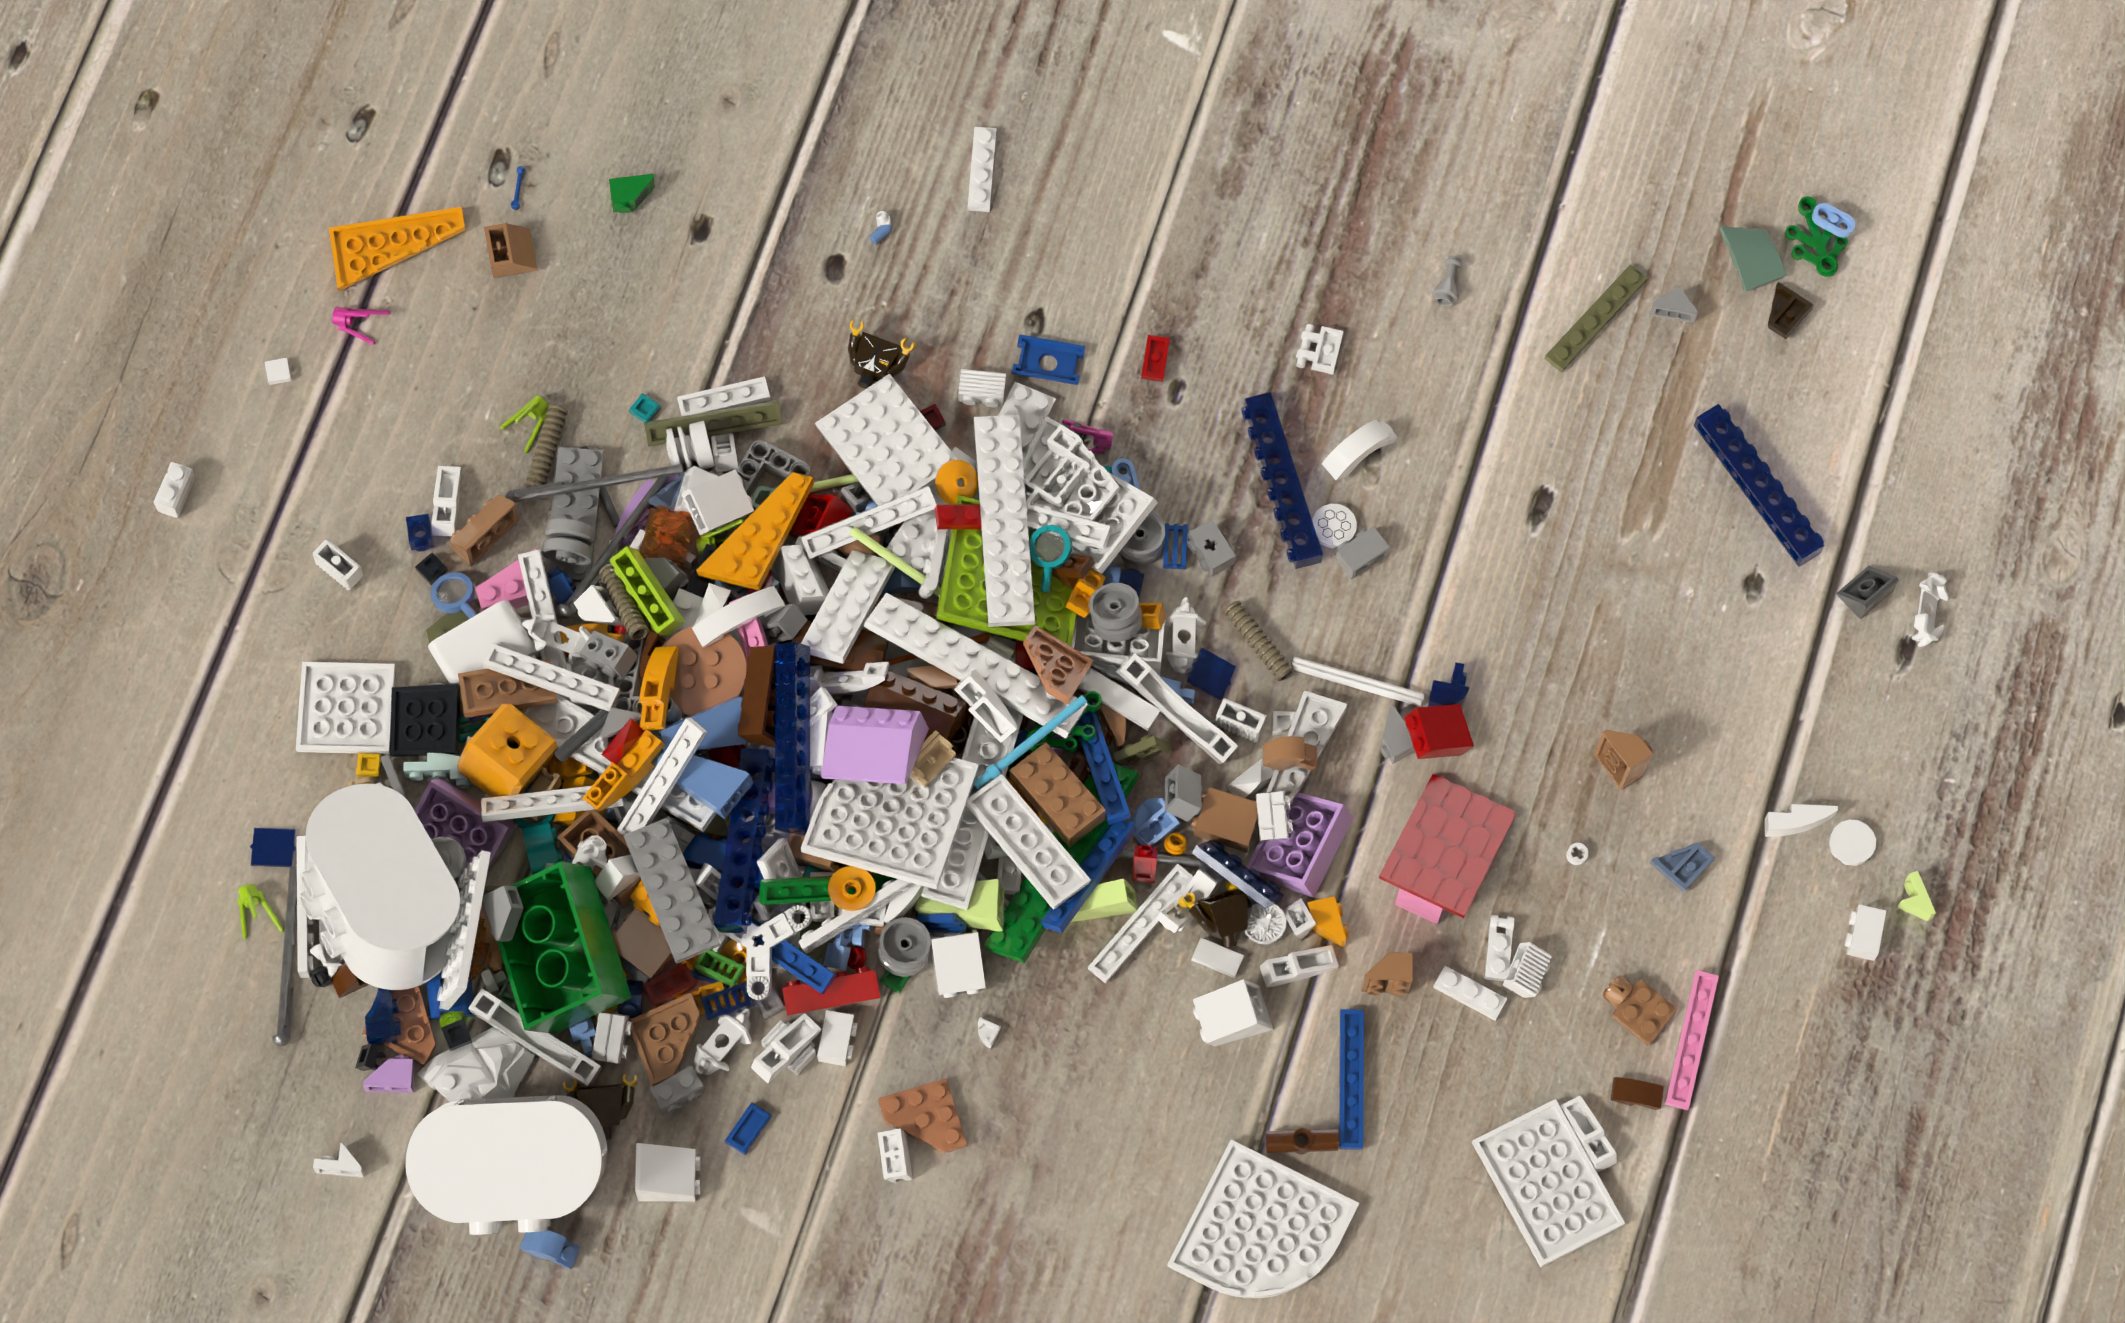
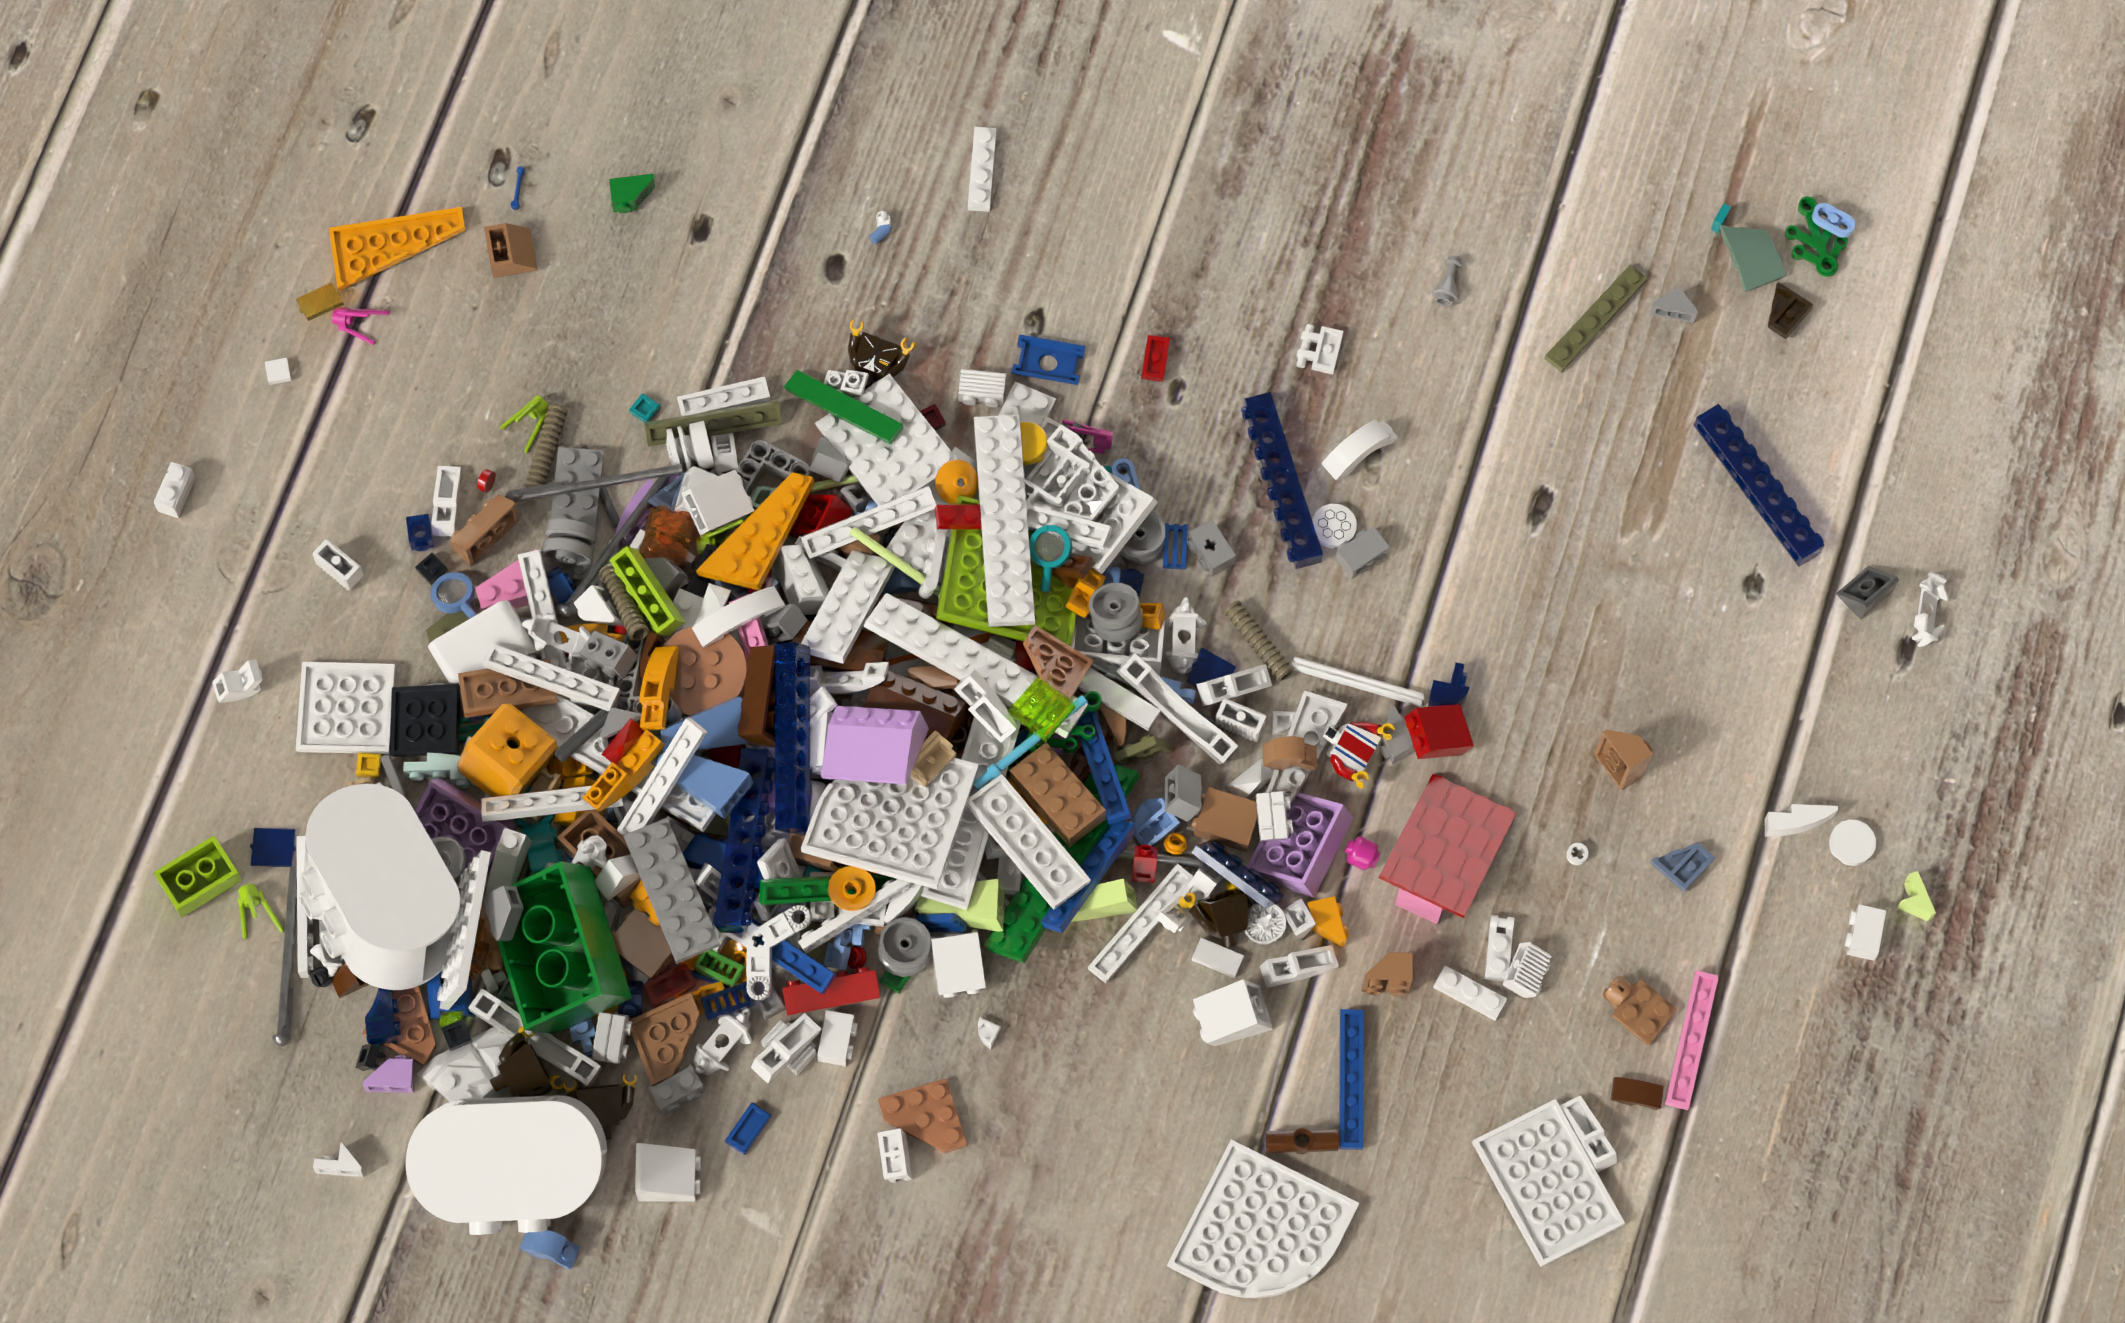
none -> lime brick [153,835,242,918]
none -> white brick [213,660,263,703]
none -> clear yellow piece [296,283,344,321]
none -> red tile [477,469,496,493]
none -> white slope [485,828,532,894]
none -> dark brown torso [490,1026,563,1097]
none -> green tile [784,370,904,445]
none -> light grey slope [809,437,851,482]
none -> white slope [824,370,869,396]
none -> clear neon green slope [1007,677,1076,742]
none -> yellow tile [1020,422,1048,465]
none -> white slope [1196,664,1272,706]
none -> torso [1322,722,1395,789]
none -> dark pink head [1344,836,1380,870]
none -> teal tile [1711,203,1731,233]

